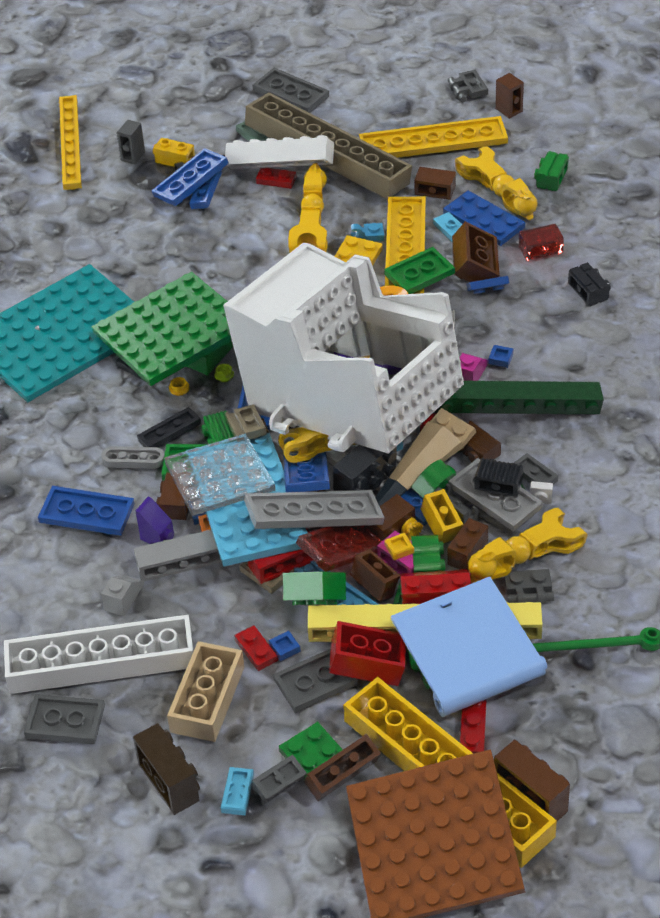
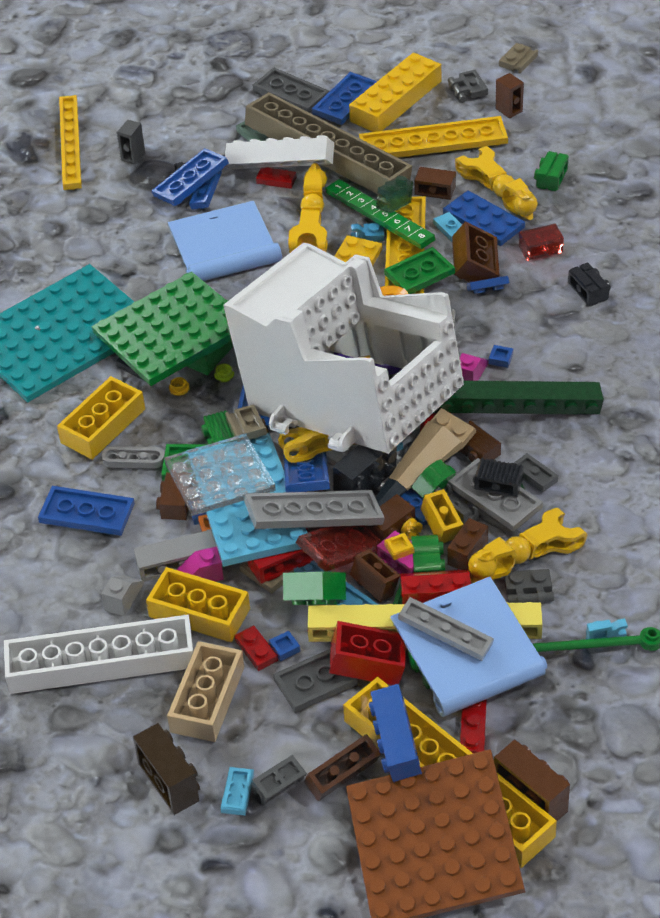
dark grey plate [24,694,105,744] -> none
dark purple slope [135,496,174,544] -> none
black plate [137,407,201,448] -> none
yellow brick [153,138,195,167] -> none
green plate [279,722,343,780] -> none
white plate [530,481,553,504] -> none
none -> yellow brick [57,376,145,460]
none -> yellow brick [146,567,250,642]
none -> light blue door [168,201,282,281]
none -> dark pink slope [177,547,224,582]
none -> blue plate [312,72,377,125]
none -> green tile [325,179,436,249]
none -> yellow brick [349,52,442,132]
none -> blue brick [369,684,422,782]
none -> clear green brick [376,176,413,213]
none -> light grey plate [398,597,494,661]
none -> dark tan plate [499,43,538,74]
none -> medium azure plate [586,618,628,639]

